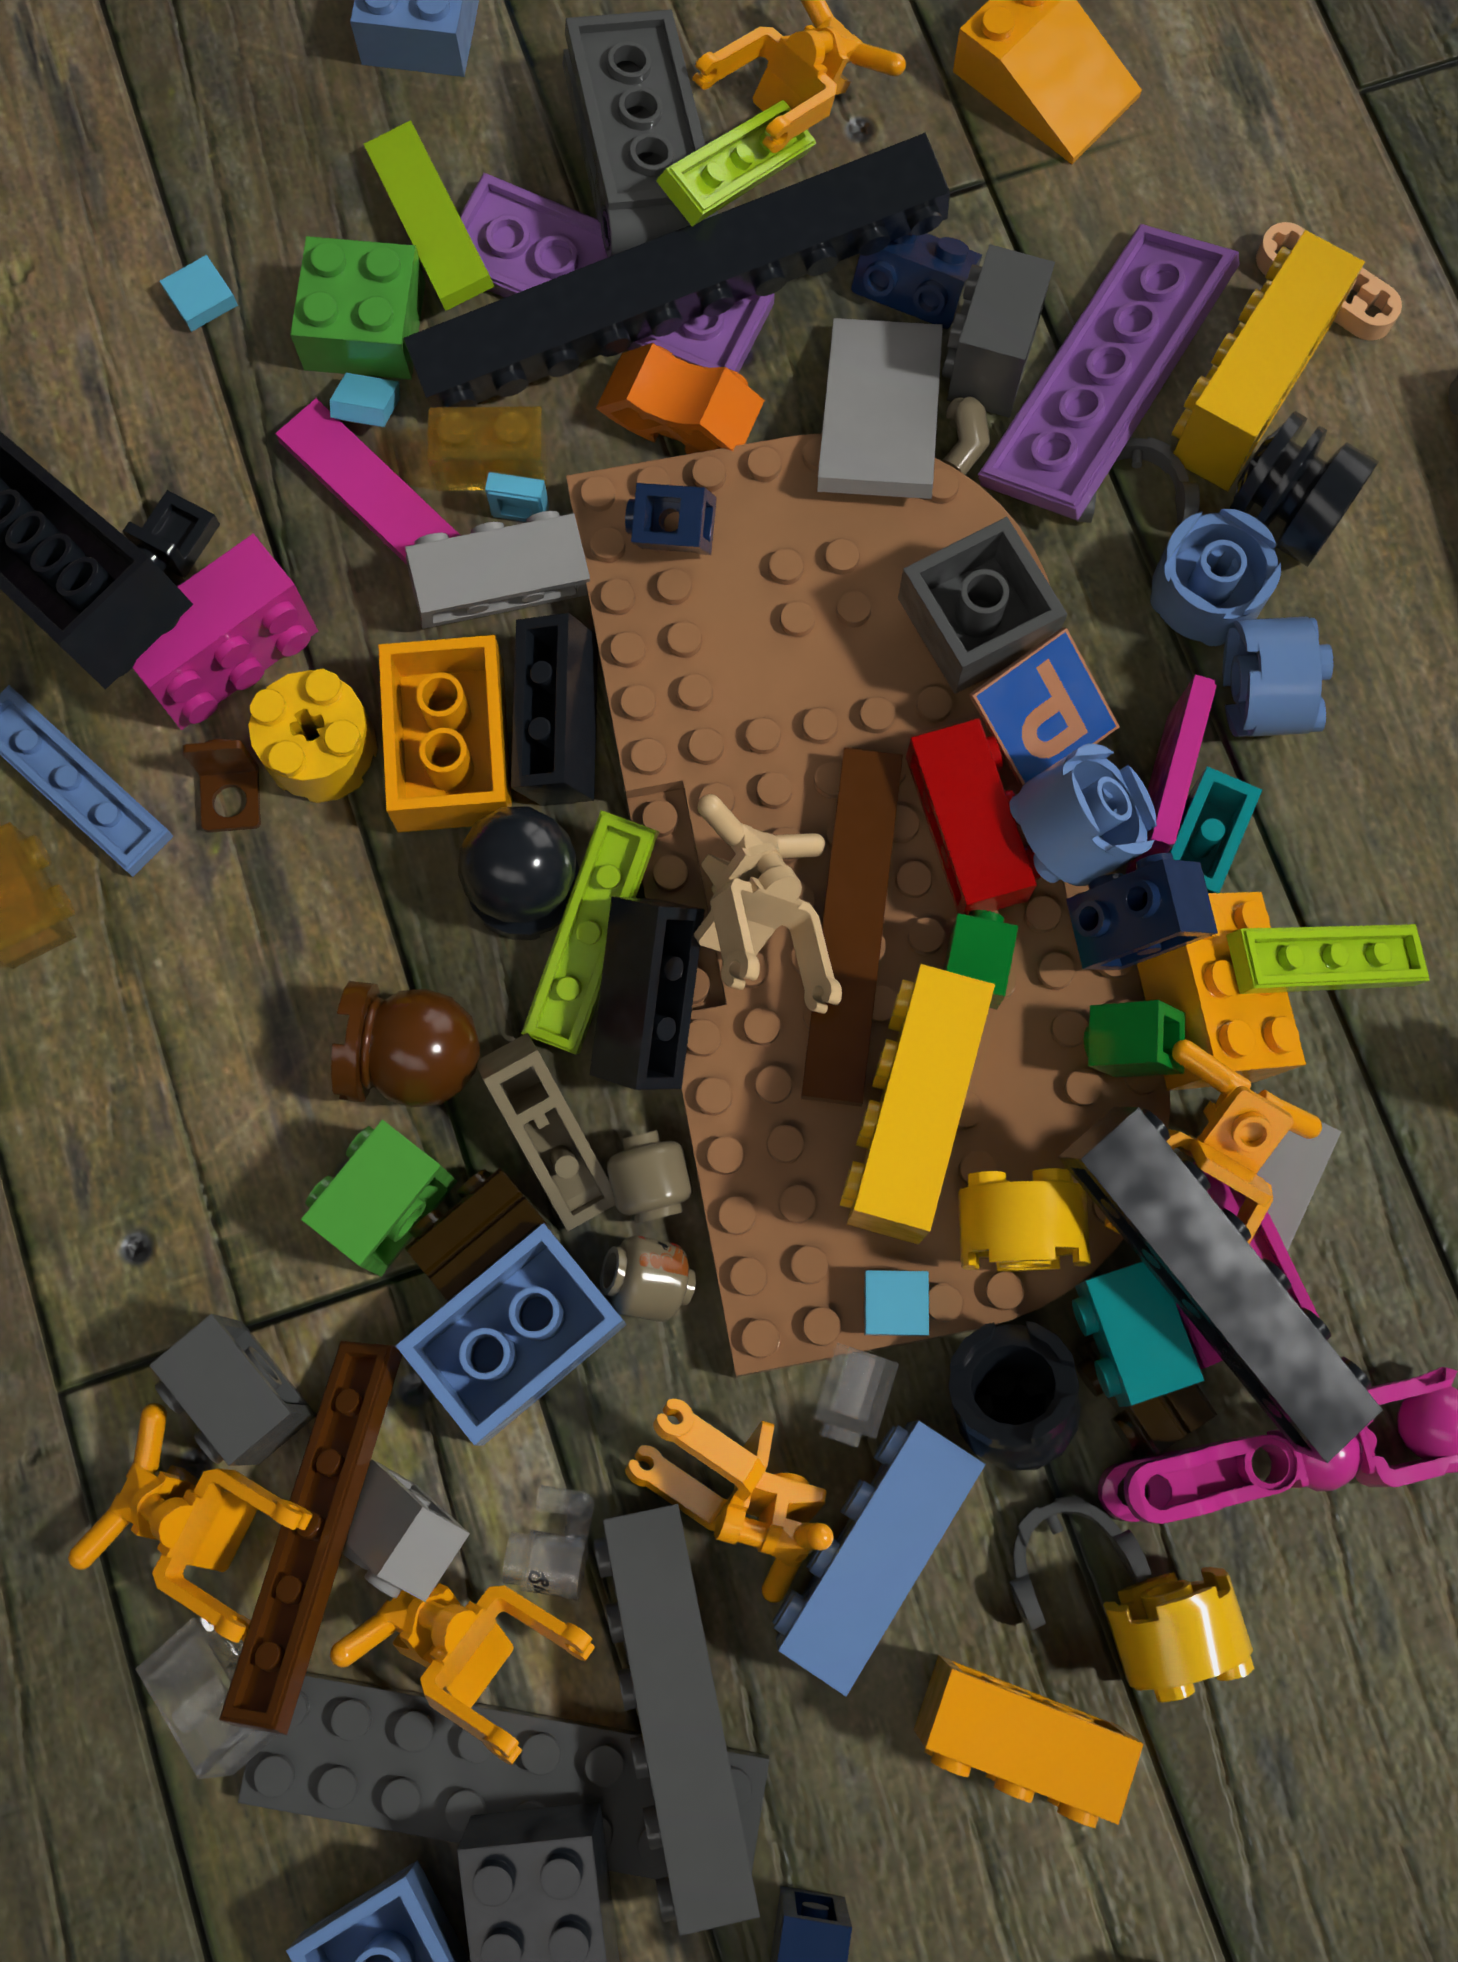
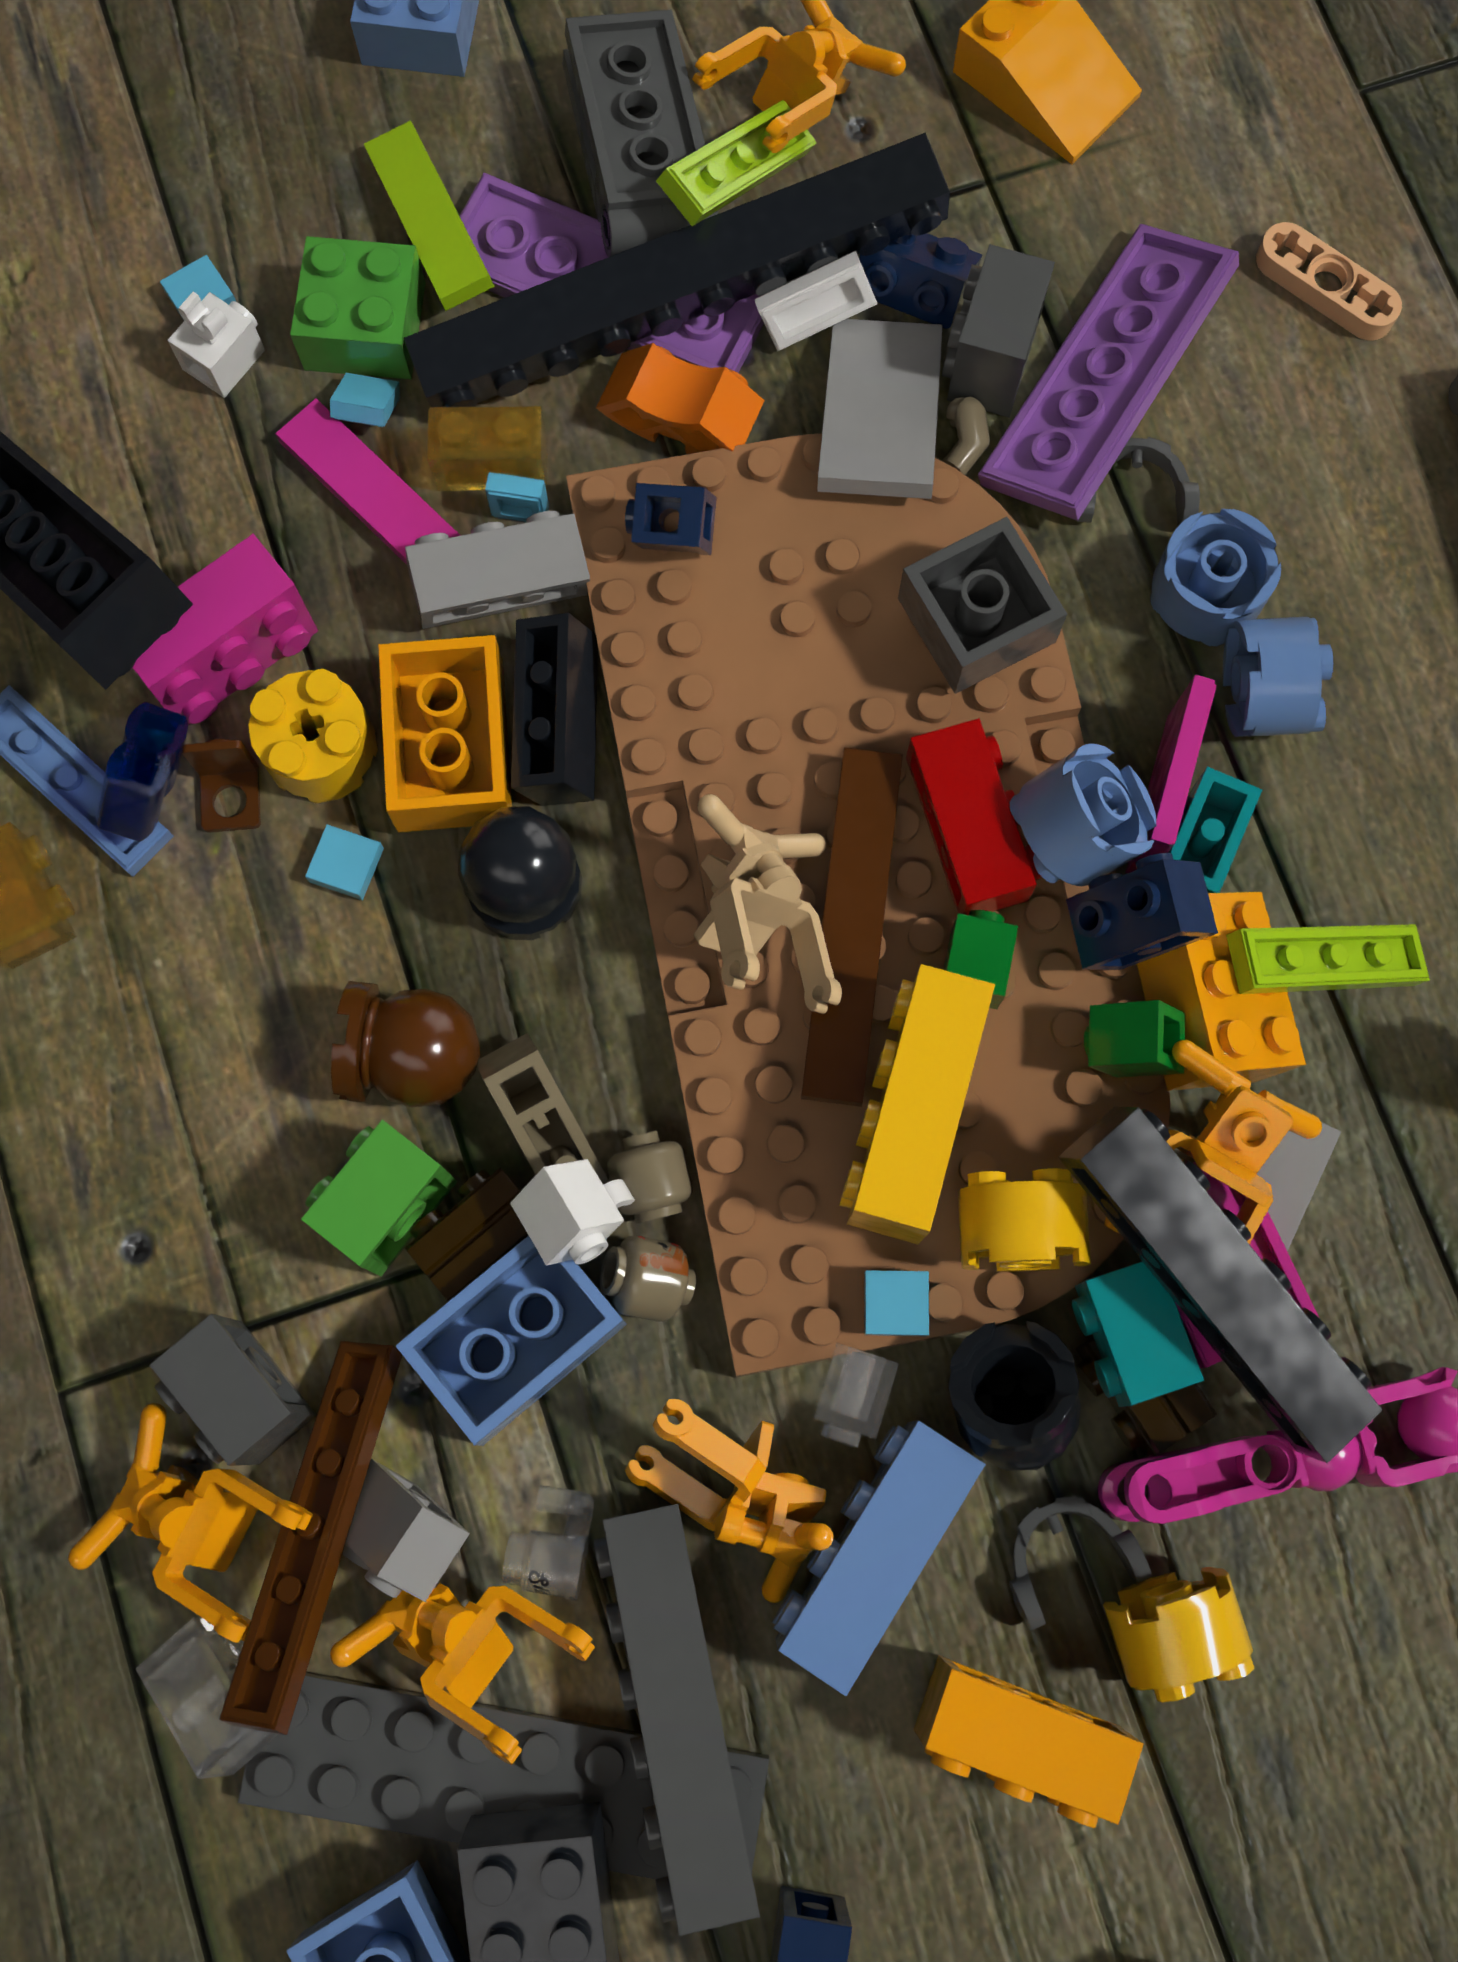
black bracket [122,490,220,579] -> none
lime tile [521,810,659,1054] -> none
black brick [590,896,705,1090] -> none
blue piece [969,627,1120,788] -> none
yellow brick [1171,230,1365,492] -> none
black wheel [1229,411,1379,567] -> none
none -> clear blue brick [97,702,188,842]
none -> white brick [167,291,265,398]
none -> medium azure tile [305,824,384,901]
none -> white brick [510,1159,635,1266]
none -> white tile [754,251,877,351]

